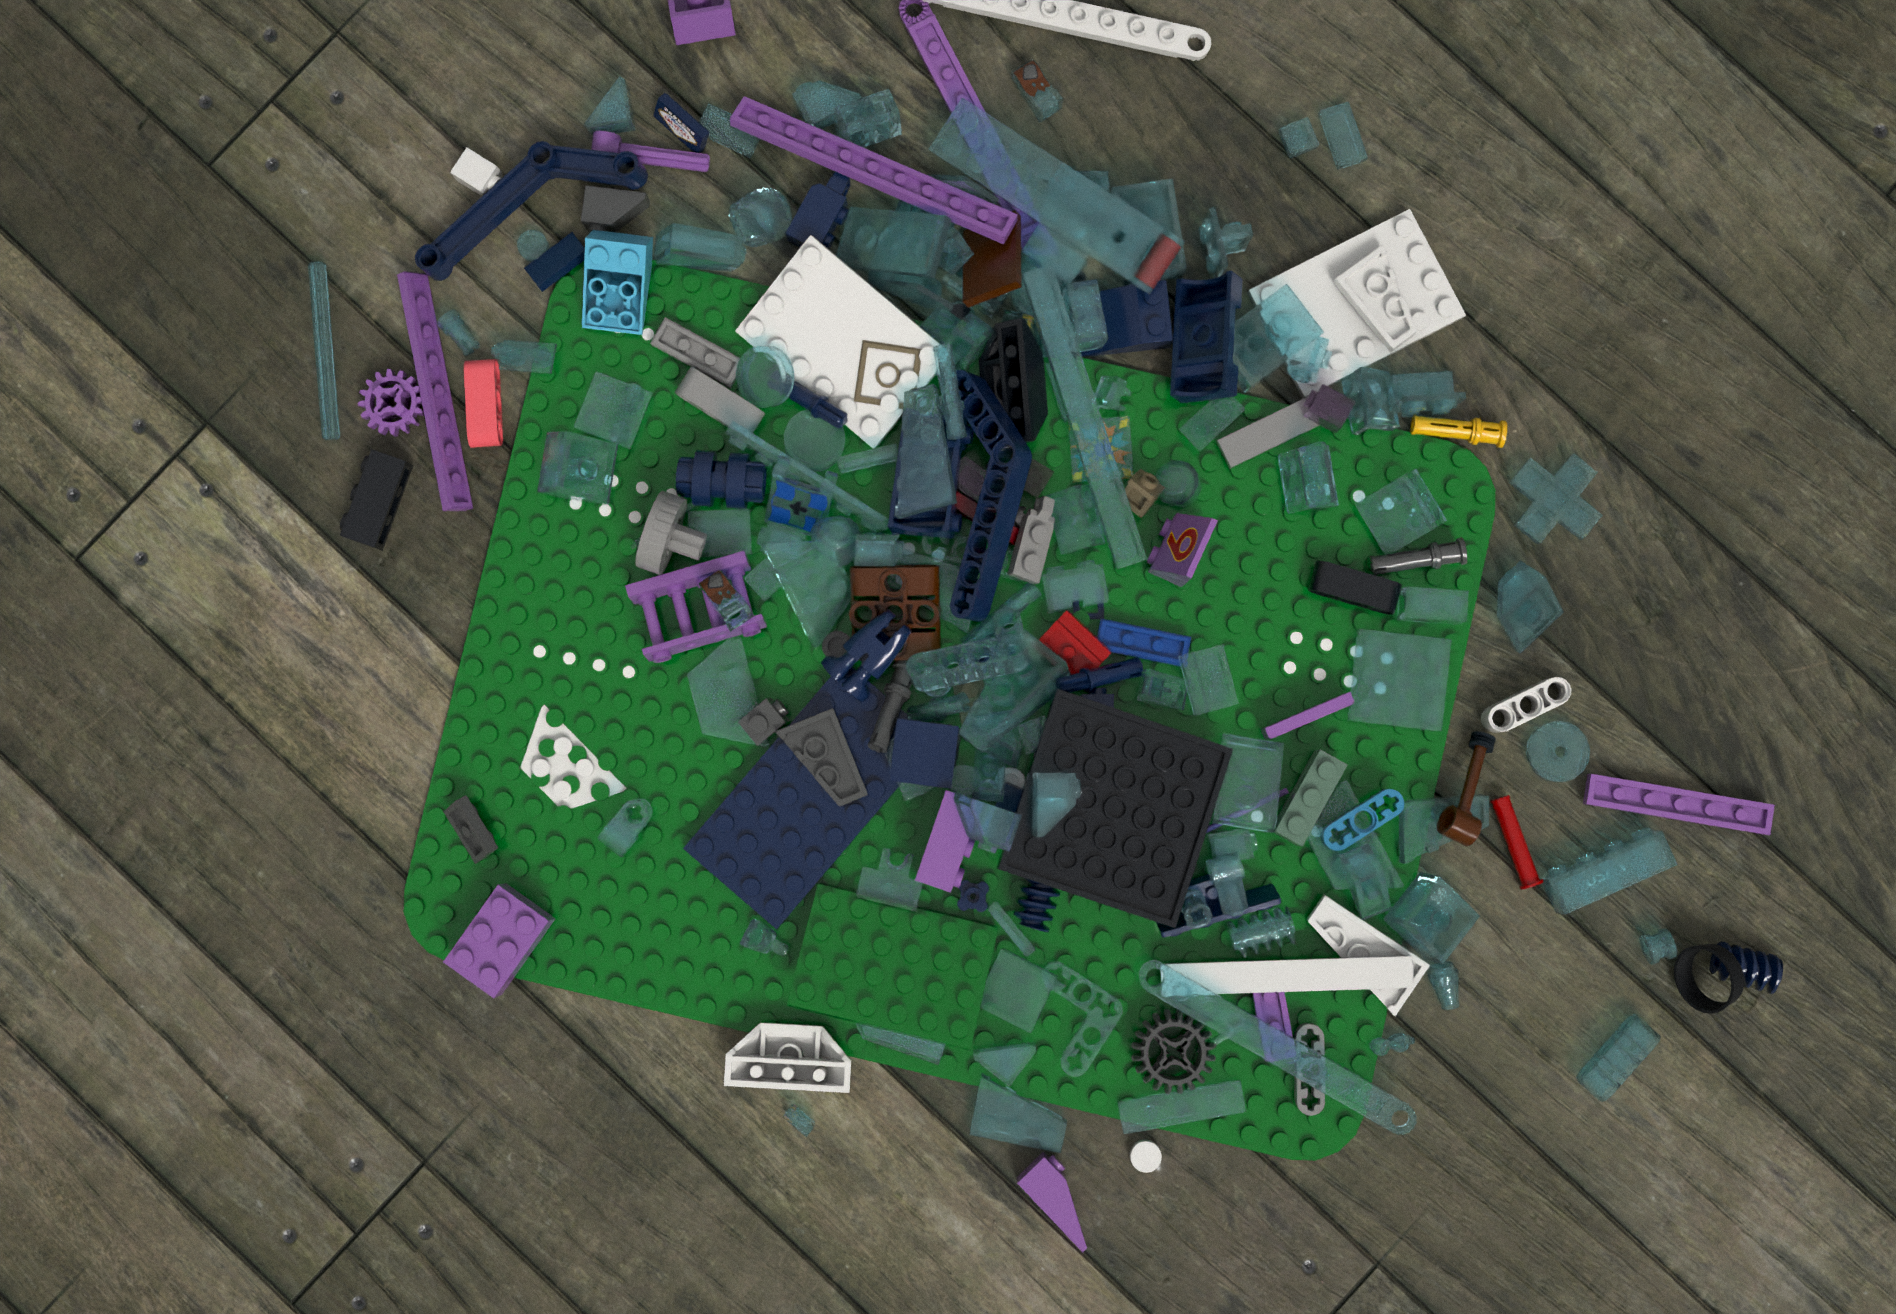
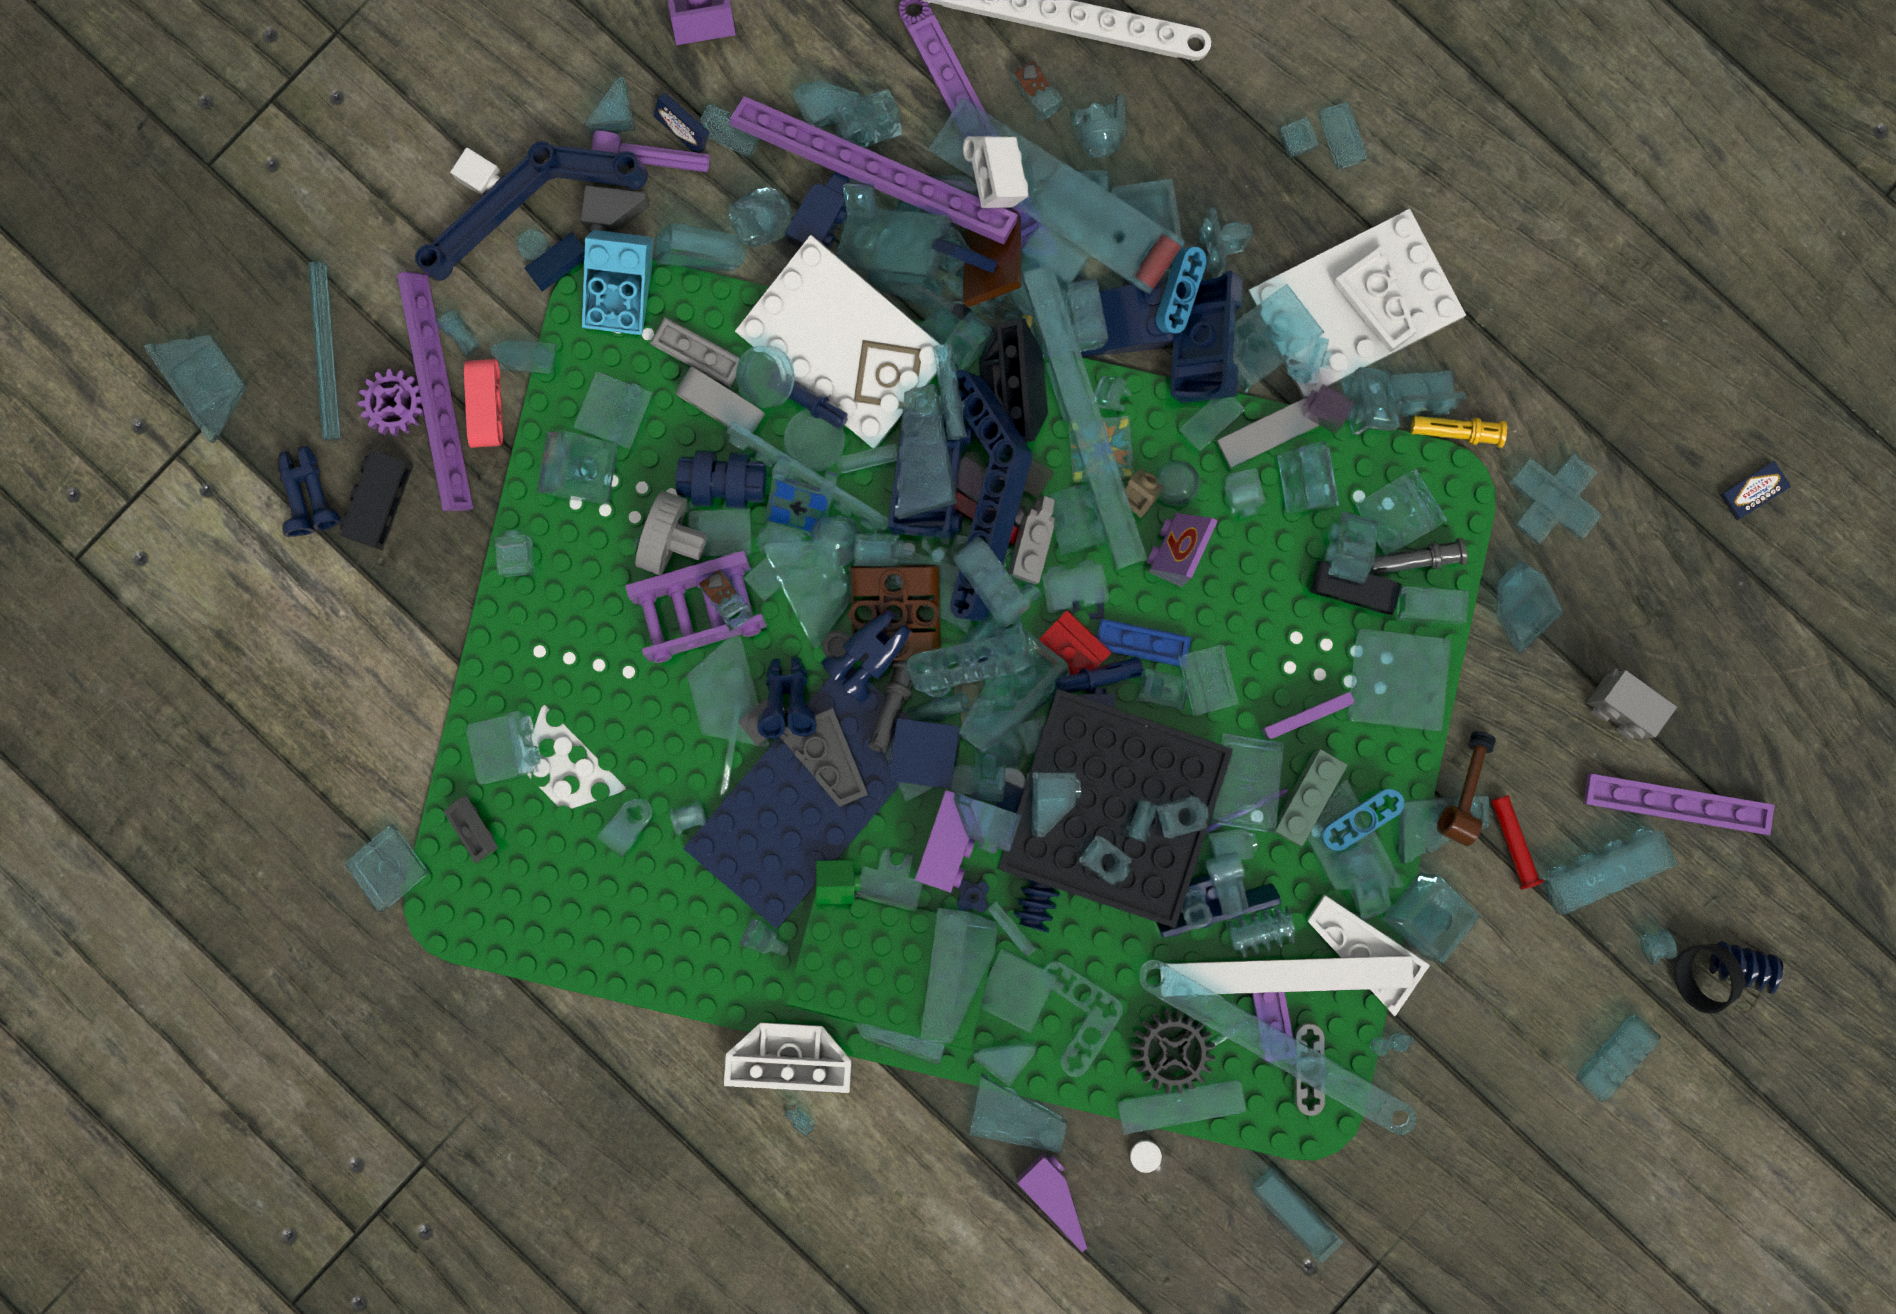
medium lavender brick [443,883,556,998] -> none
clear light blue cone [1428,961,1460,1010] -> none
white beam [1481,677,1571,733] -> none
clear light blue plate [1526,721,1590,782] -> none
none -> clear light blue wing [144,335,247,443]
none -> dark blue piece [278,446,341,537]
none -> clear light blue tile [344,825,429,912]
none -> clear light blue bracket [466,710,540,784]
none -> clear light blue brick [495,530,535,577]
none -> clear light blue bush [669,799,707,835]
none -> clear light blue piece [720,704,741,799]
none -> dark blue piece [757,657,817,739]
none -> green brick [816,860,860,904]
none -> clear light blue plate [843,181,877,219]
none -> clear light blue wedge [920,908,998,1044]
none -> dark blue tile [932,238,997,273]
none -> clear light blue beam [953,537,1030,627]
none -> white hinge [963,136,1028,208]
none -> clear light blue helmet [1070,94,1128,159]
none -> clear light blue brick [1078,836,1133,885]
none -> clear light blue pin [1126,800,1158,842]
none -> dark azure beam [1156,247,1206,333]
none -> clear light blue brick [1156,796,1209,838]
none -> clear light blue brick [1223,468,1266,518]
none -> clear light blue piece [1250,1167,1344,1264]
none -> clear light blue brick [1325,512,1379,584]
none -> light grey brick [1586,667,1677,740]
none -> tile [1720,461,1791,520]

